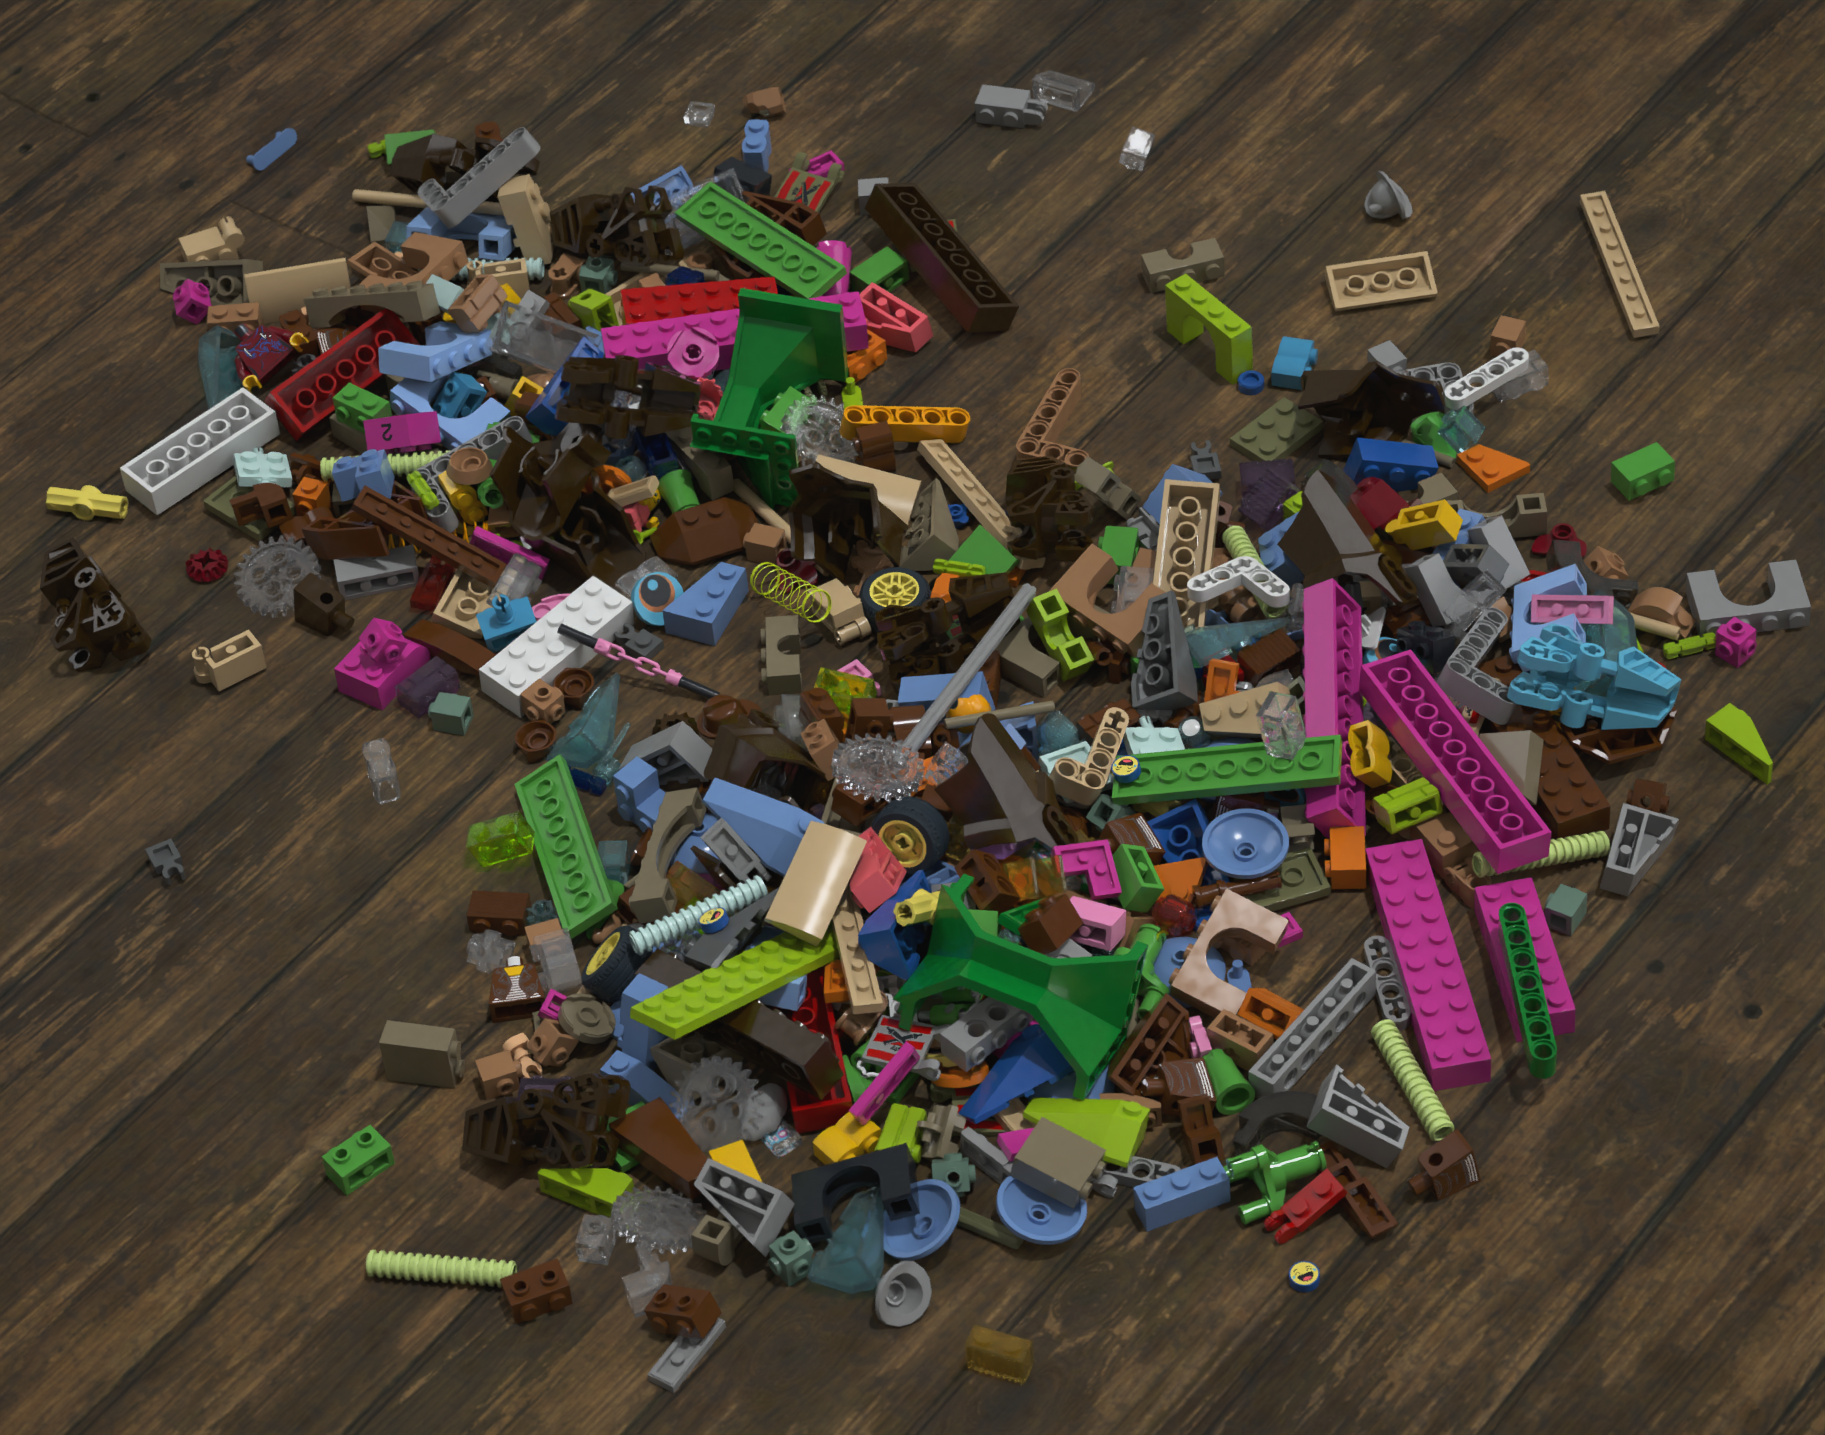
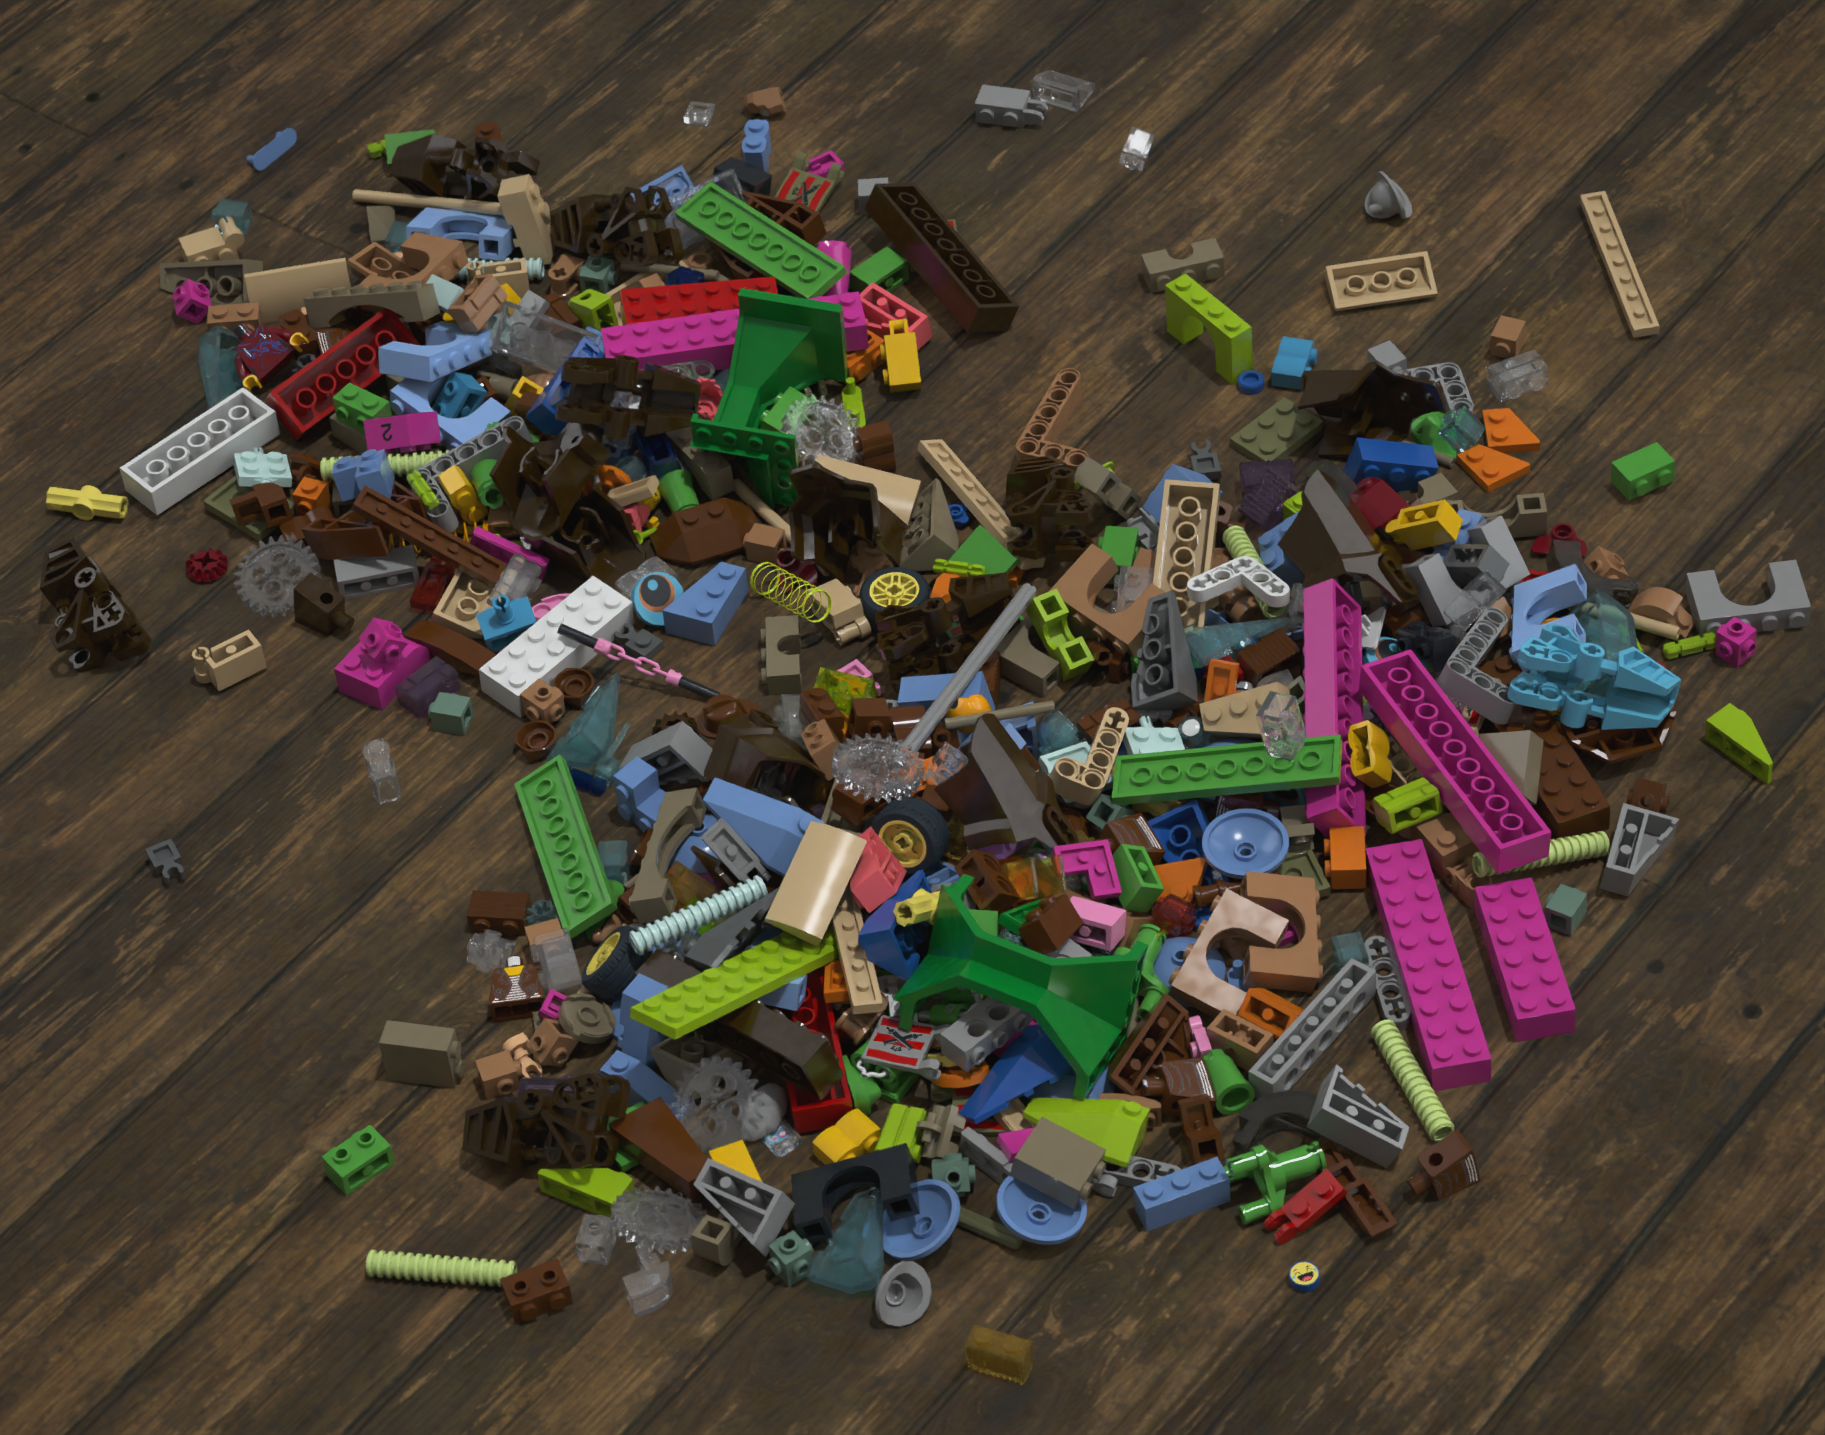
light grey beam [417,127,541,228] -> none
medium nougat hat [446,447,493,485] -> none
clear neon green brick [466,811,535,867] -> none
reddish brown brick [644,1284,722,1339] -> none
light grey tile [647,1318,726,1393] -> none
dark pink plate [667,327,720,380] -> none
tile [698,907,729,933] -> none
light orange beam [839,405,970,443] -> none
dark pink tile [849,1041,920,1125] -> none
tile [1111,755,1141,783] -> none
white beam [1444,347,1529,410] -> none
green beam [1498,903,1557,1079] -> none
bright pink plate [1531,594,1614,624] -> none
none -> clear light blue brick [211,199,253,237]
none -> yellow brick [880,318,921,393]
none -> medium nougat arch [1240,871,1323,993]
none -> clear light blue brick [1332,931,1369,973]
none -> orange wing [1482,408,1540,453]

